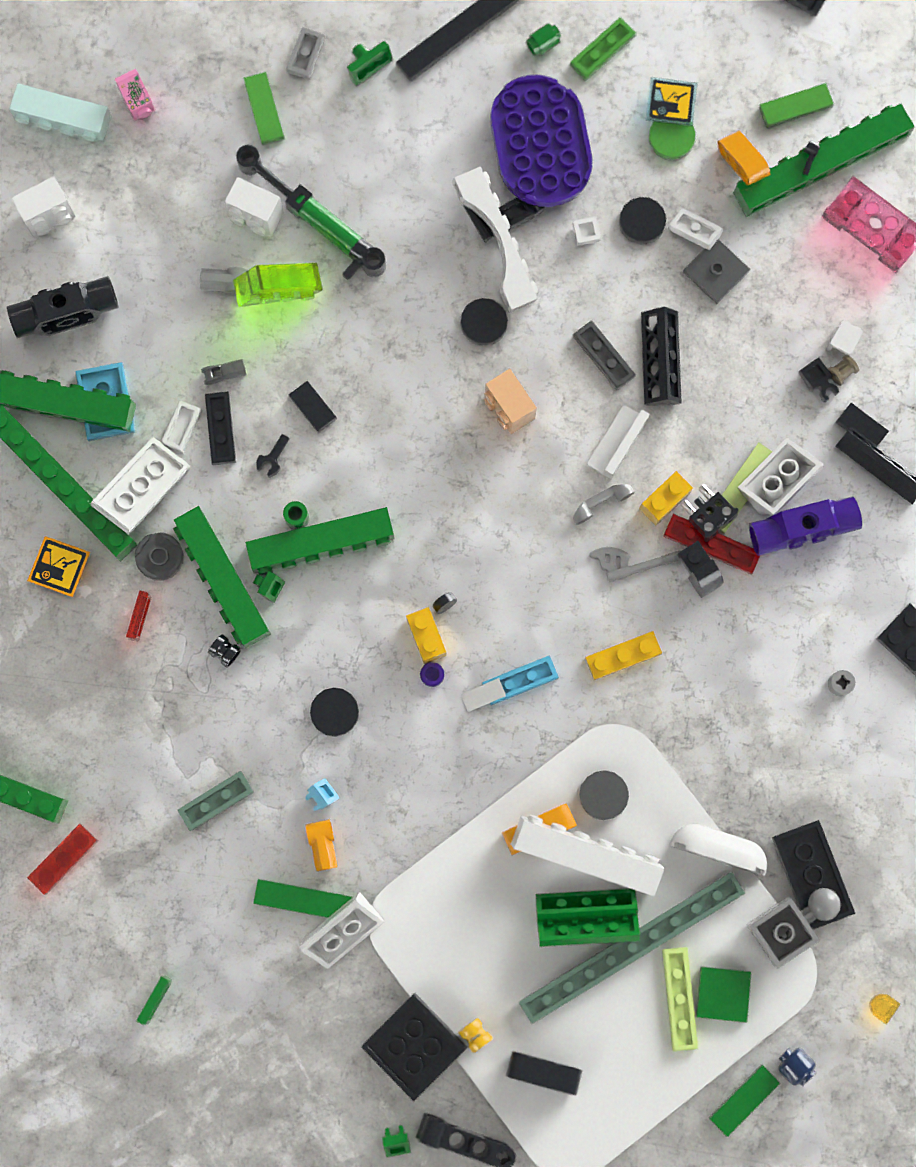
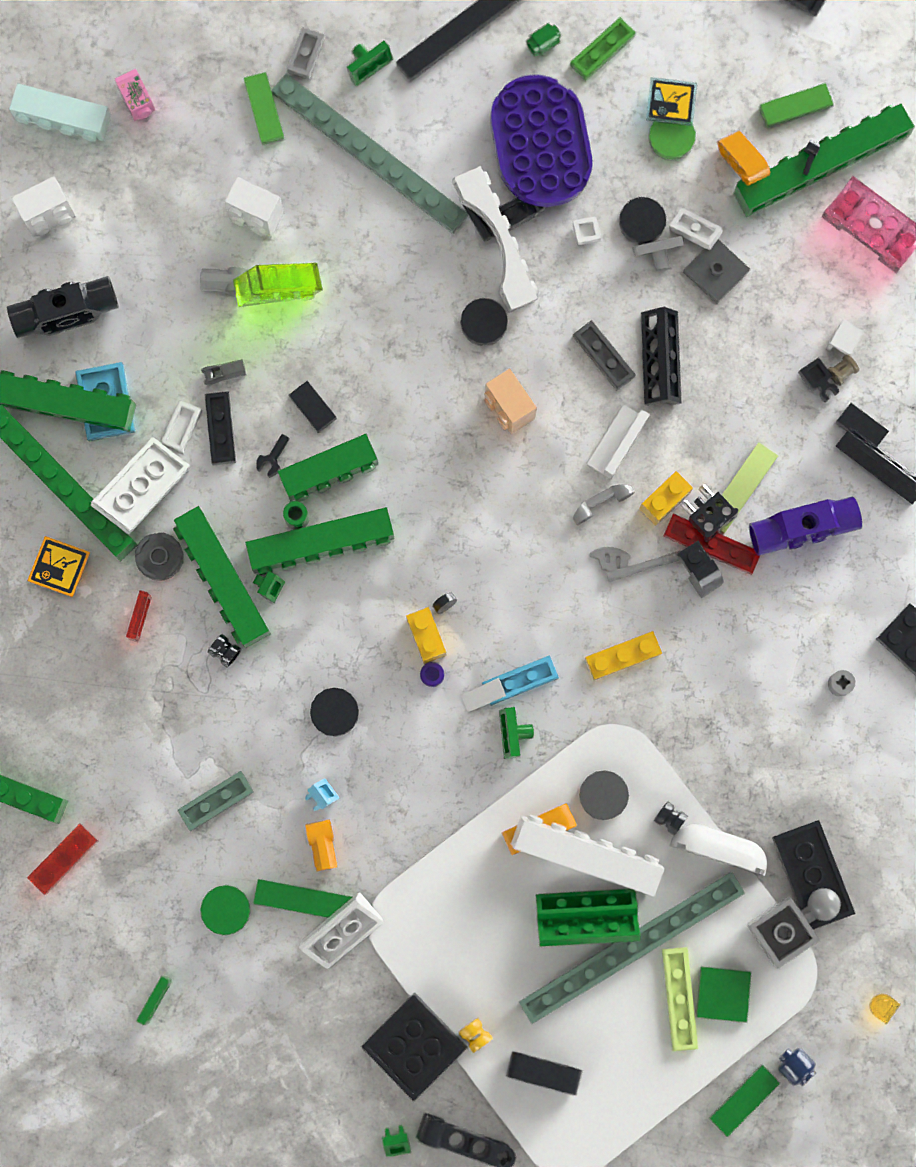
piece [236,145,386,280] -> none
white slope [738,438,823,516] -> none
none -> green tile [200,885,251,935]
none -> sand green plate [272,73,468,233]
none -> green brick [277,434,378,502]
none -> green tile [499,707,534,759]
none -> light grey tile [633,236,684,270]
none -> black wheel [654,801,688,836]

